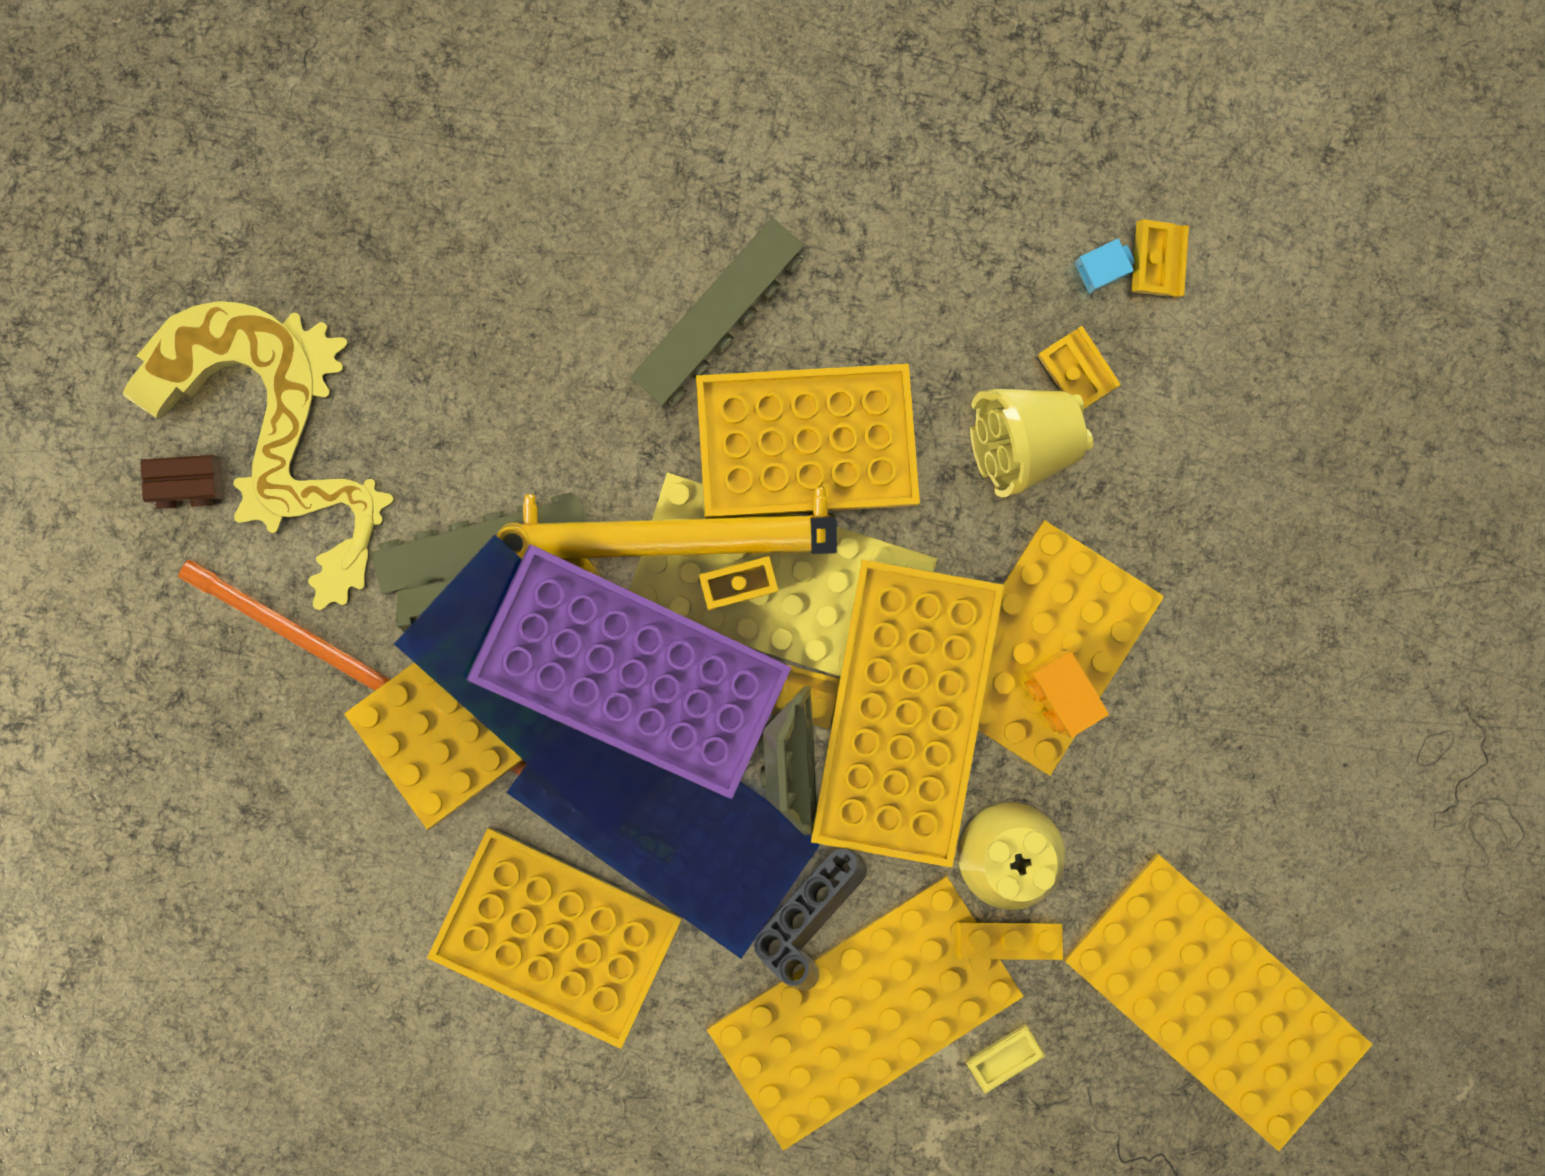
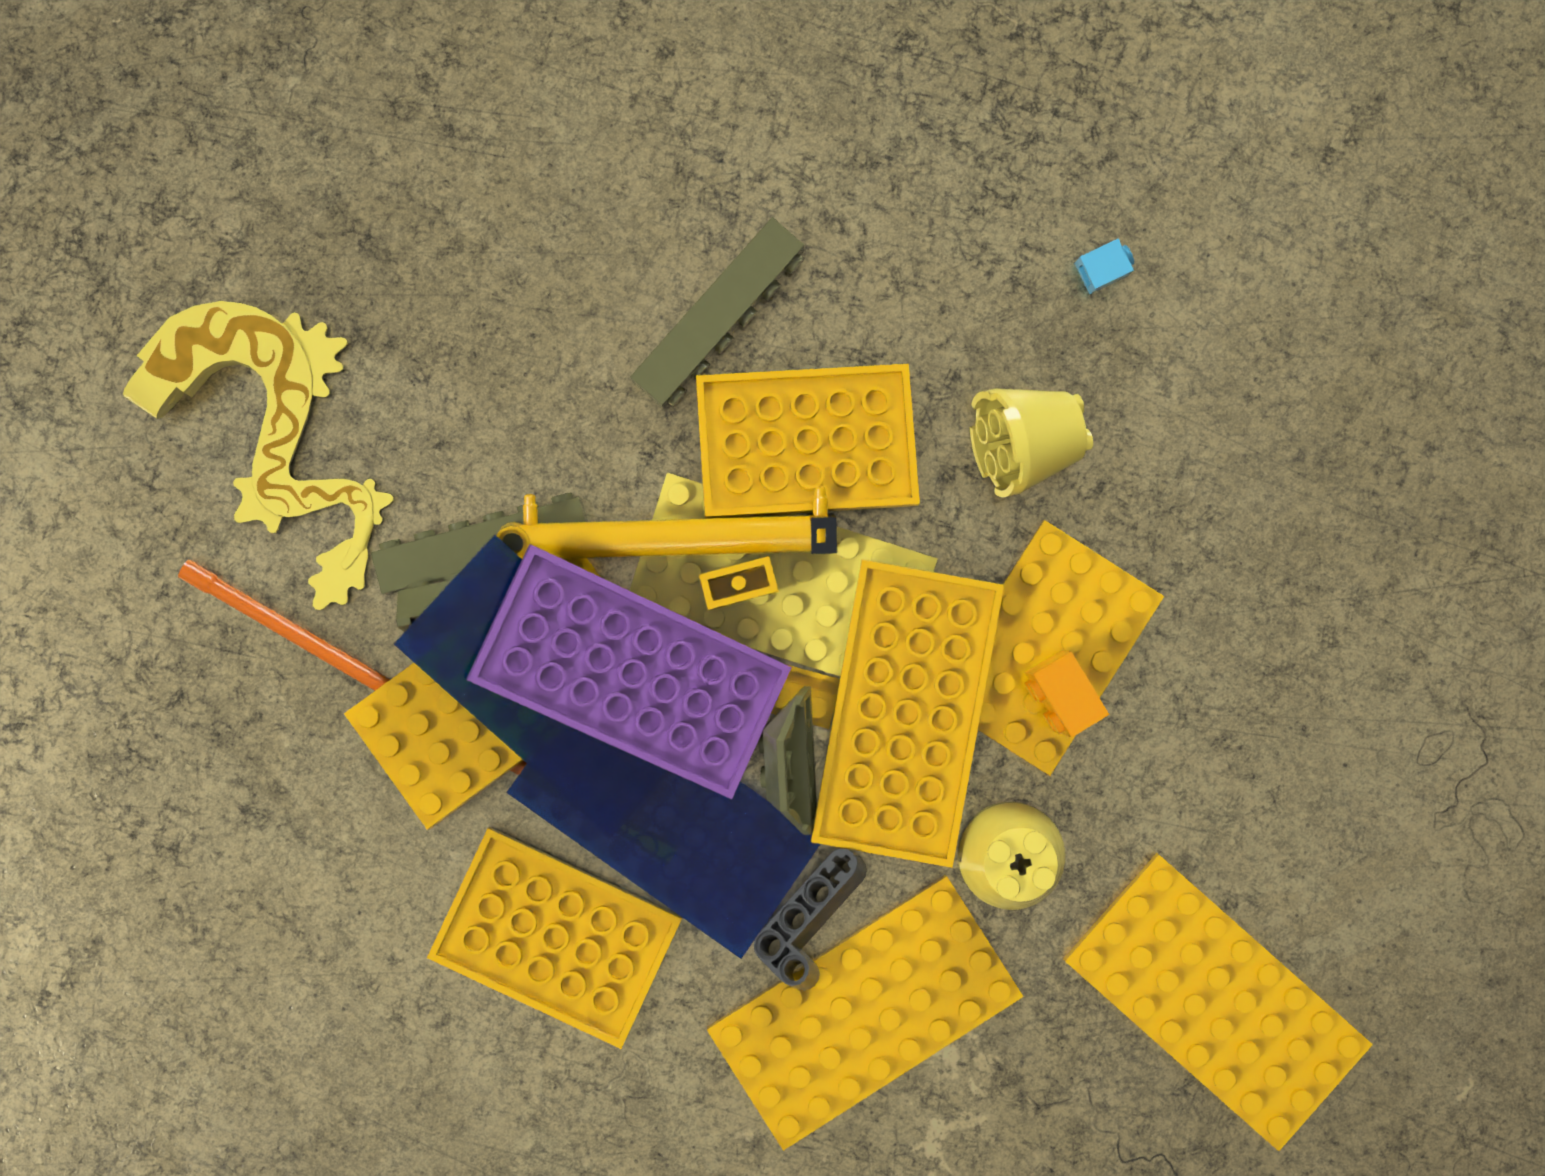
reddish brown brick [140,455,224,510] -> none
yellow plate [956,923,1063,960] -> none
light yellow tile [965,1024,1046,1094] -> none
yellow plate [1037,326,1121,409] -> none
yellow plate [1132,219,1189,298] -> none

